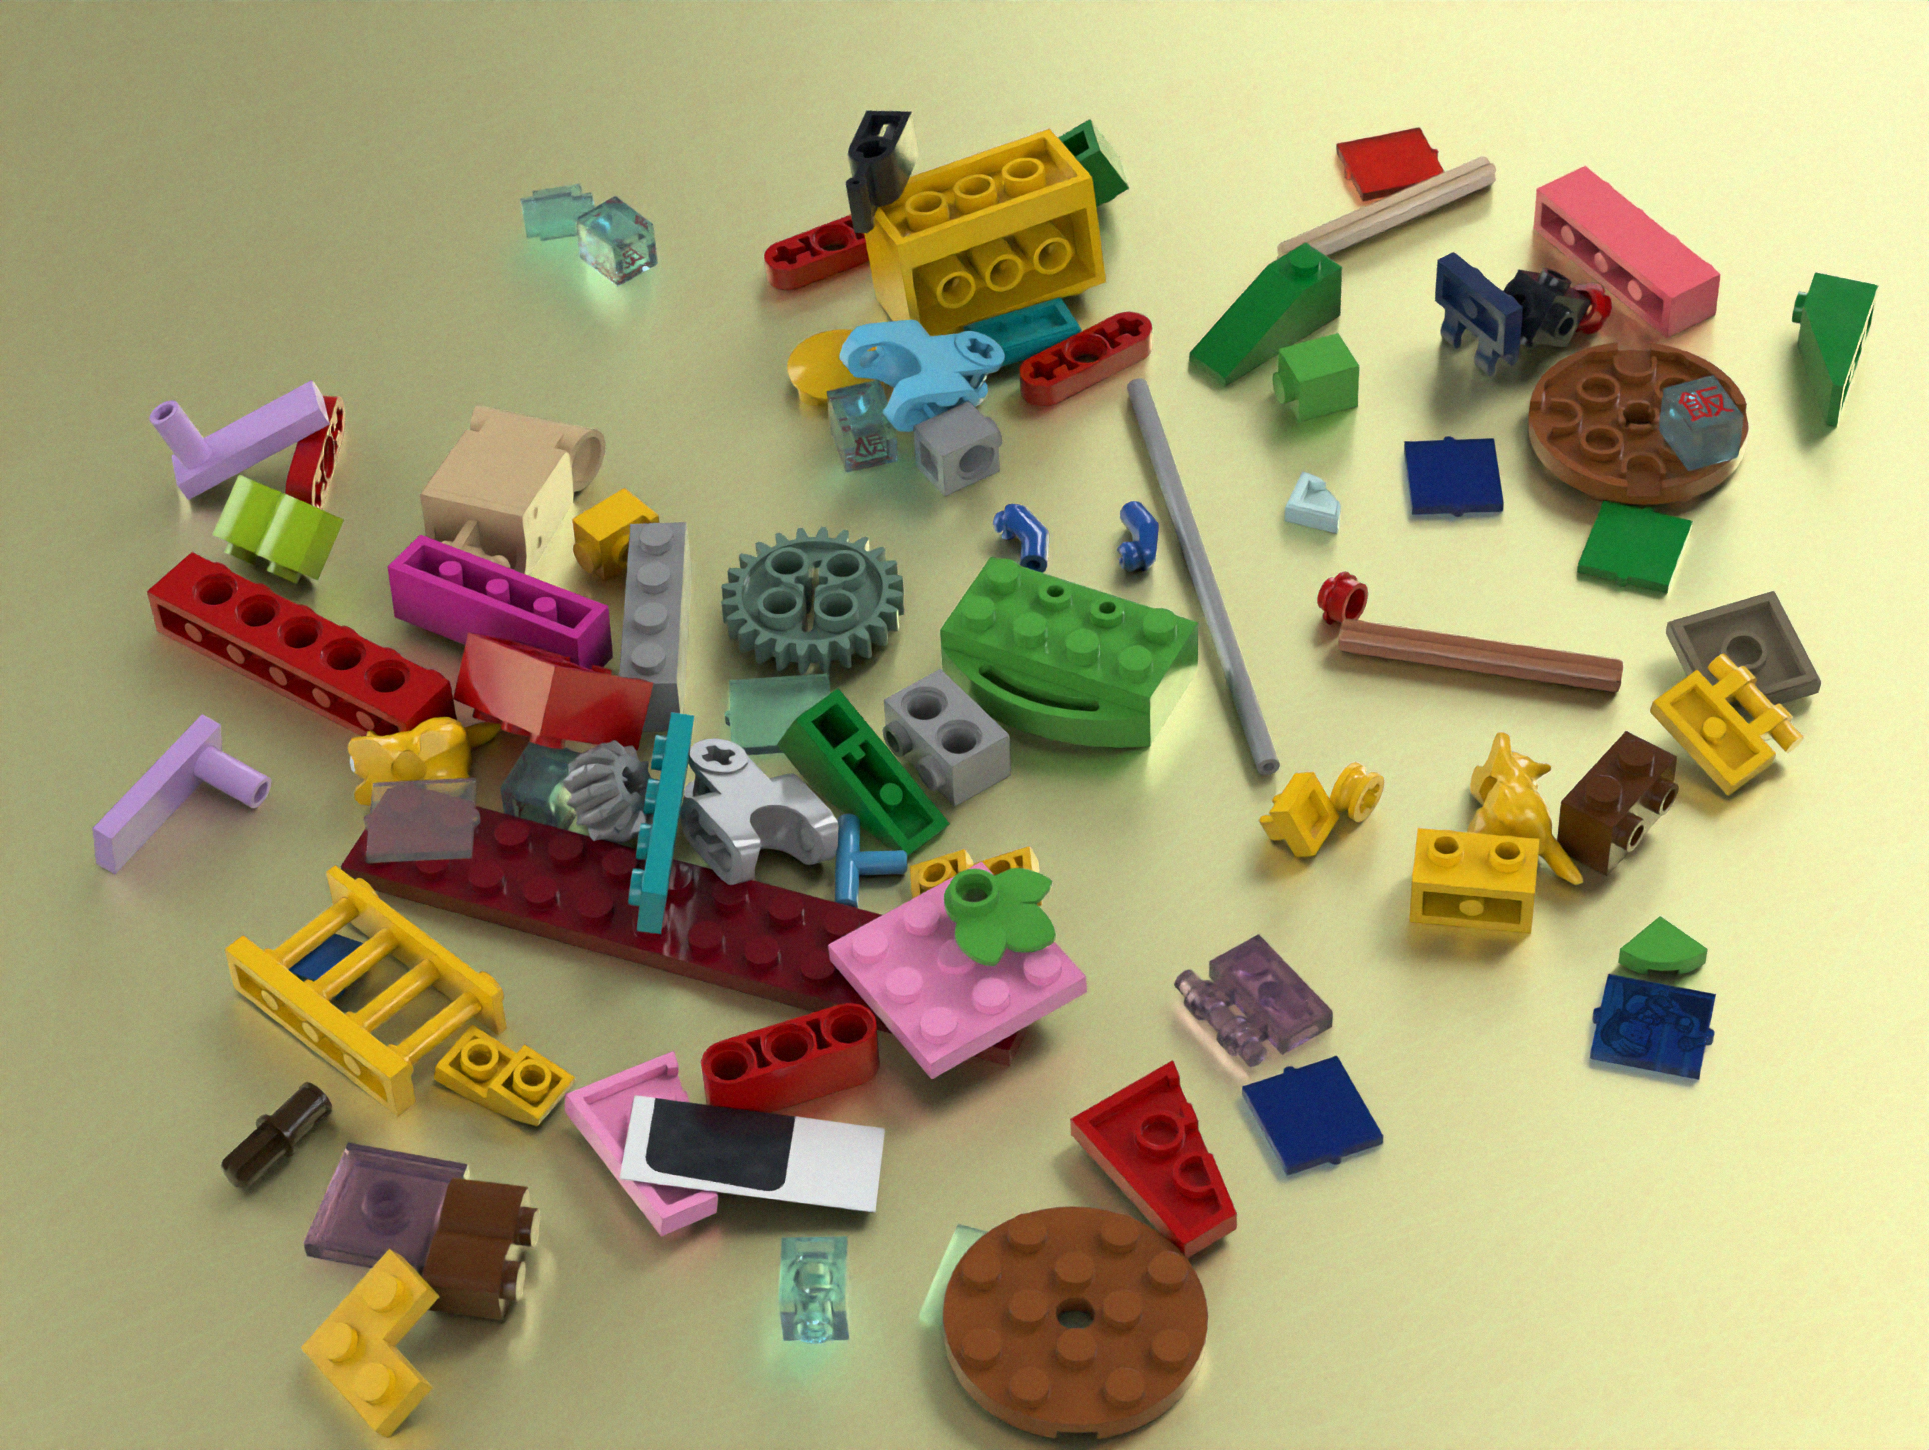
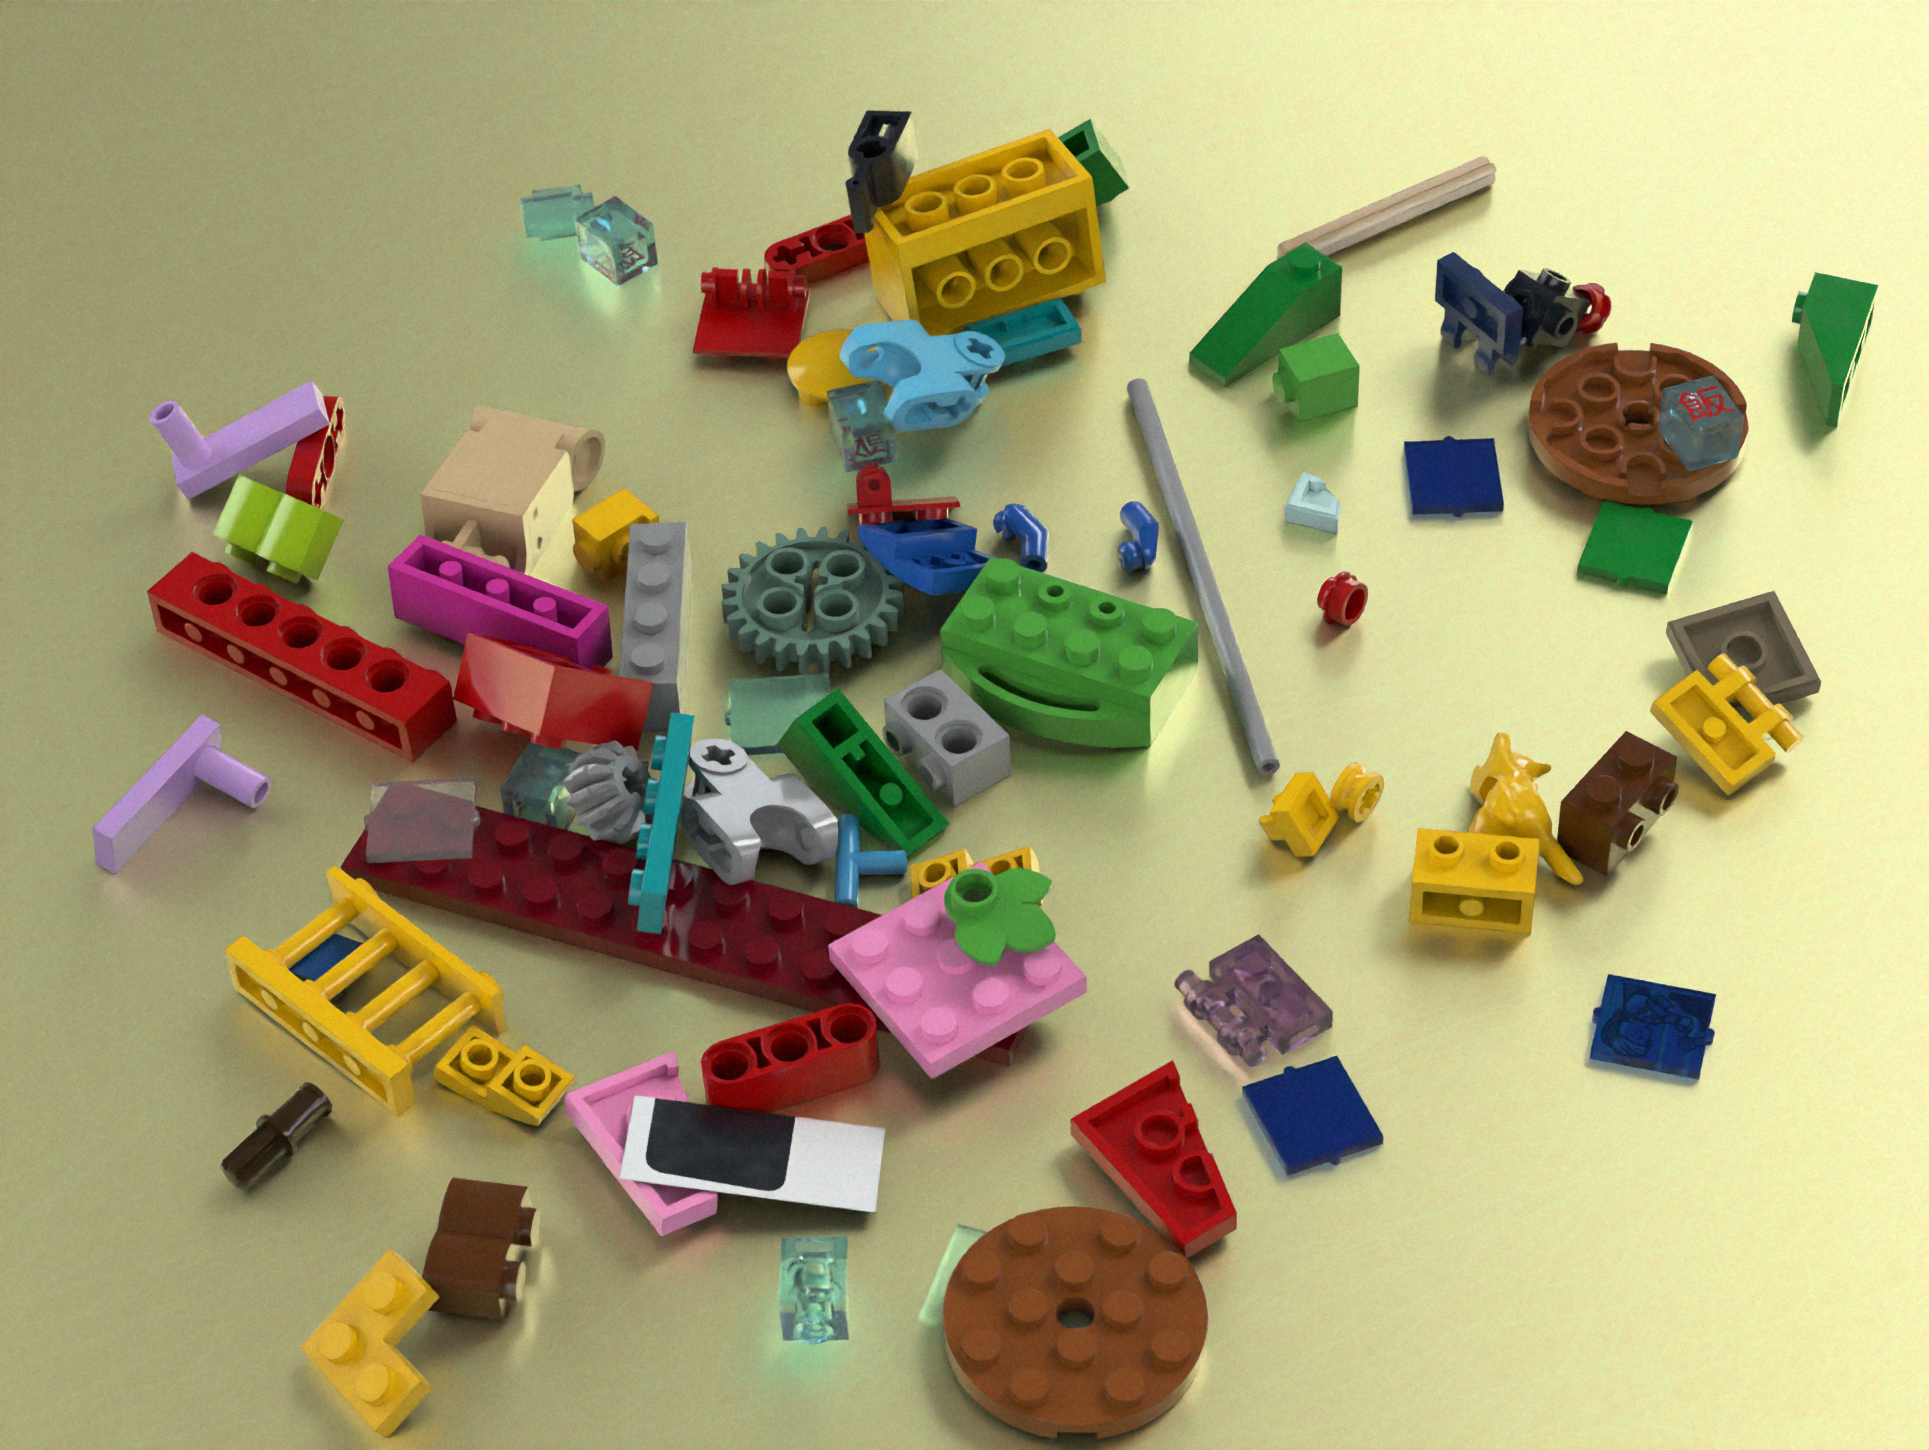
plate [303,1142,470,1277] -> none
yellow animal [347,717,501,806] -> none
light grey brick [913,401,1002,497] -> none
red beam [1019,312,1153,407] -> none
clear red piece [1336,127,1445,202] -> none
nougat axle [1338,619,1624,693] -> none
coral brick [1533,166,1721,339] -> none
bright green tile [1618,916,1708,974] -> none
none -> red hinge [693,267,811,358]
none -> red hinge [846,464,960,524]
none -> blue slope [858,518,1000,596]

